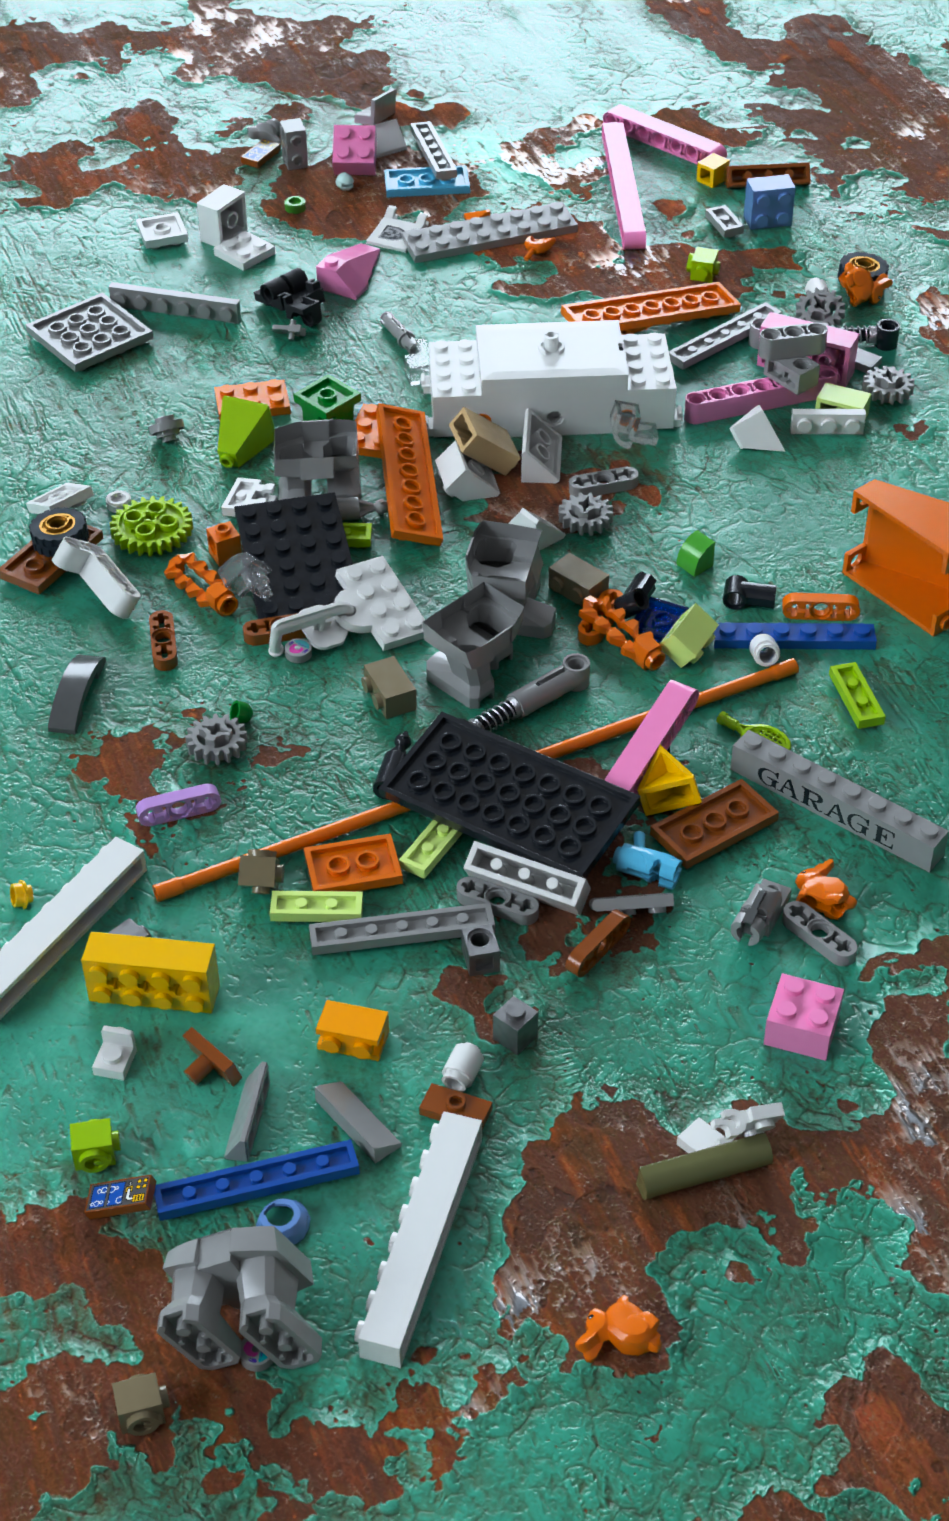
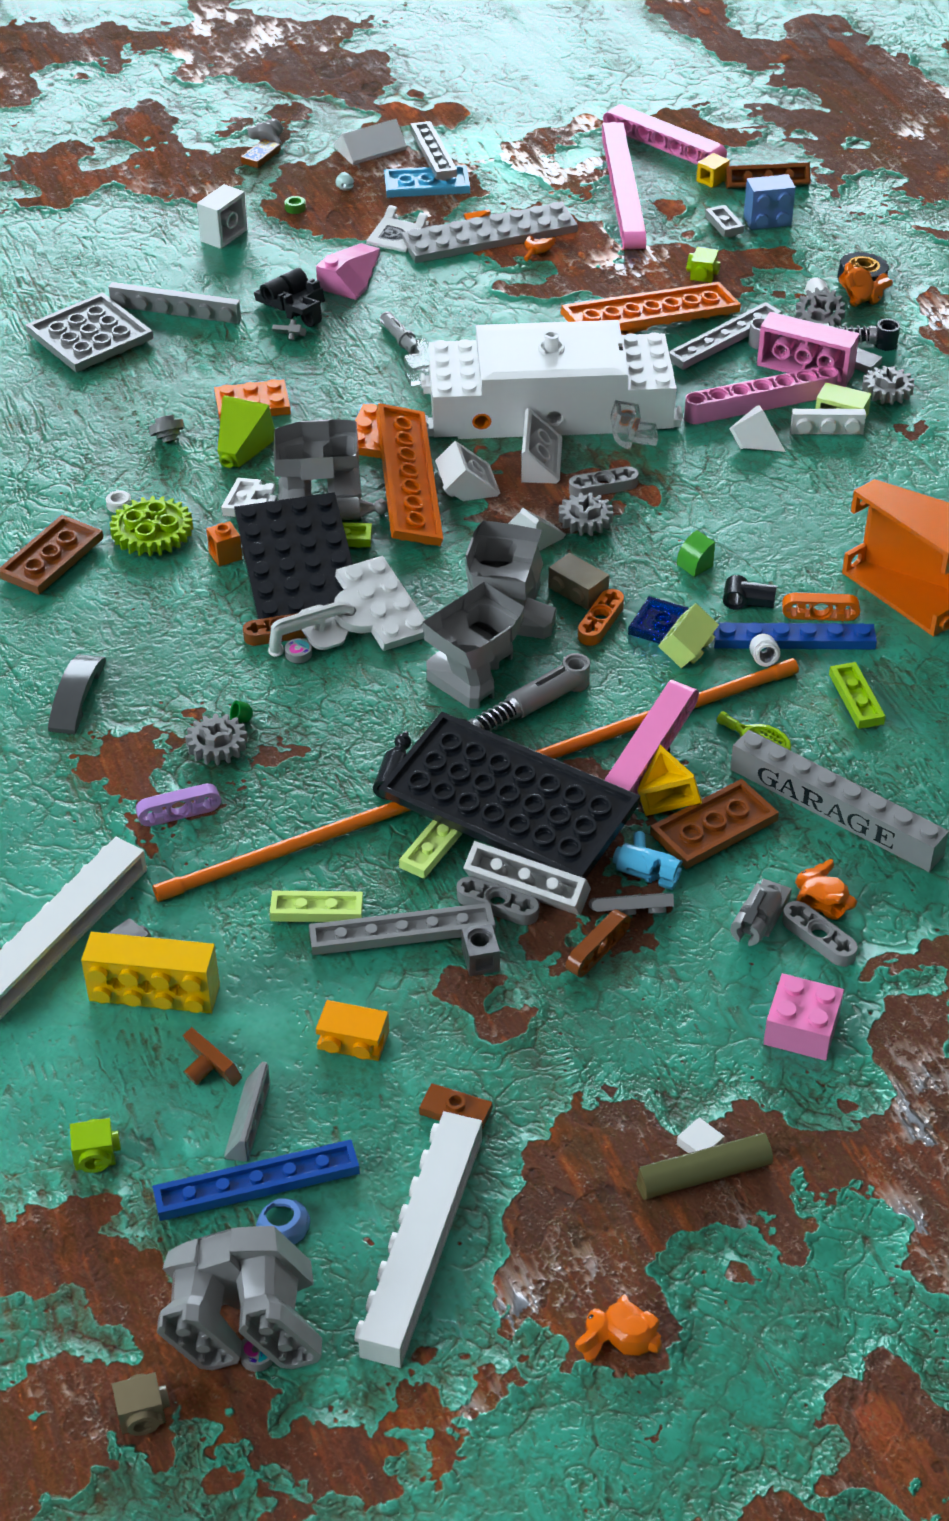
yellow plate [10,880,33,910] -> none
white plate [26,483,94,514] -> none
black wheel [29,507,89,557] -> none
white beam [52,537,141,619] -> none
tile [84,1174,157,1220] -> none
white bracket [92,1025,137,1081] -> none
white plate [136,213,188,249] -> none
dark orange beam [149,610,178,671] -> none
orange sword [164,552,238,617] -> none
white plate [214,231,276,271] -> none
clear brick [217,552,273,601] -> none
dark tan brick [238,849,285,894] -> none
light grey brick [280,118,308,170] -> none
green panel [293,374,361,421] -> none
orange plate [304,833,403,892] -> none
light grey slope [315,1081,402,1164] -> none
bright pink brick [332,125,377,175] -> none
light grey panel [354,88,396,125] -> none
dark tan brick [361,656,417,719] -> none
white brick [442,1043,484,1092] -> none
tan brick [449,407,521,476] -> none
flat silver brick [493,996,538,1055] -> none
orange sword [578,595,666,671] -> none
black piece [614,572,656,619] -> none
white plate [710,1102,785,1145] -> none
light grey beam [758,323,828,360] -> none
light grey brick [764,356,820,395] -> none

